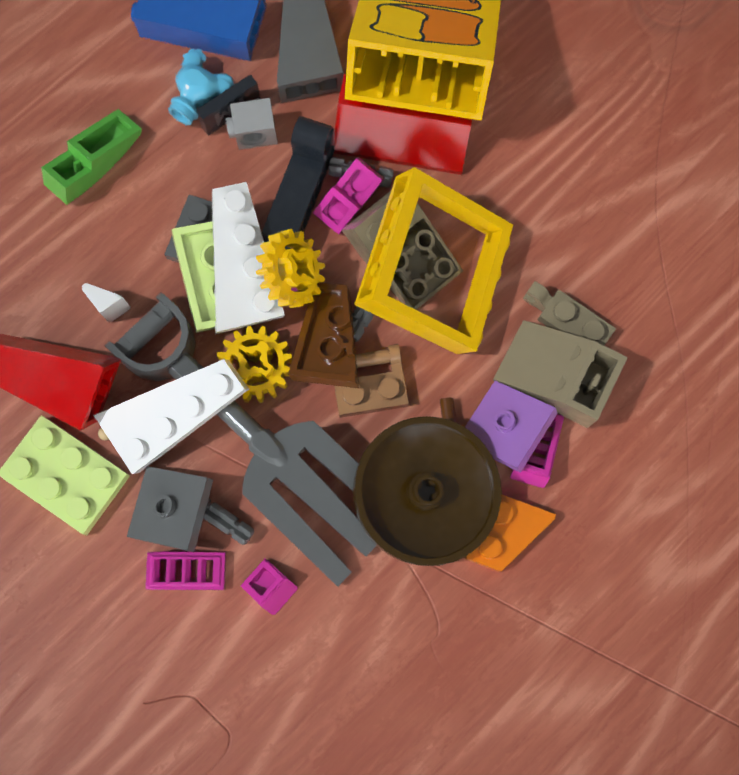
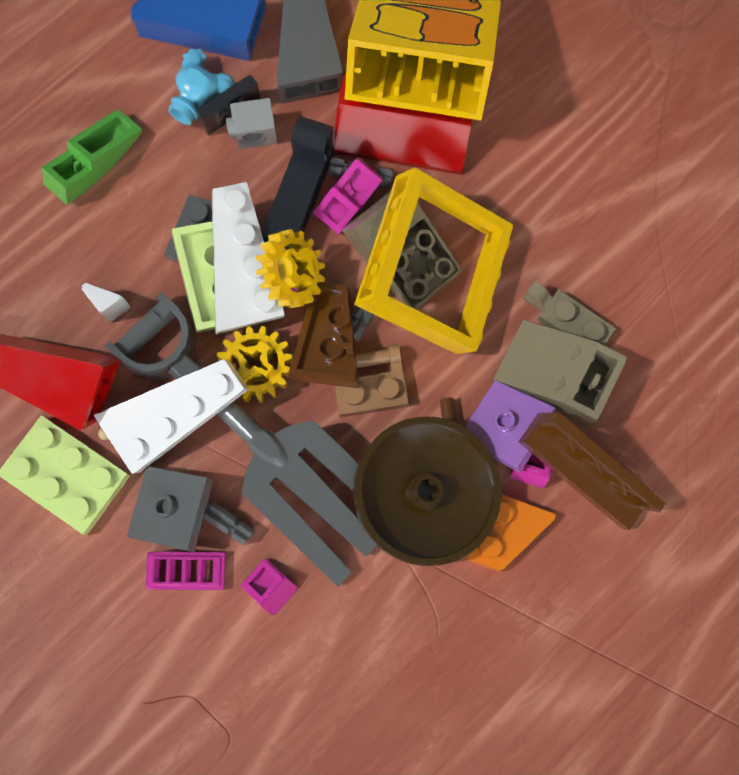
none -> reddish brown fence [518,413,666,530]

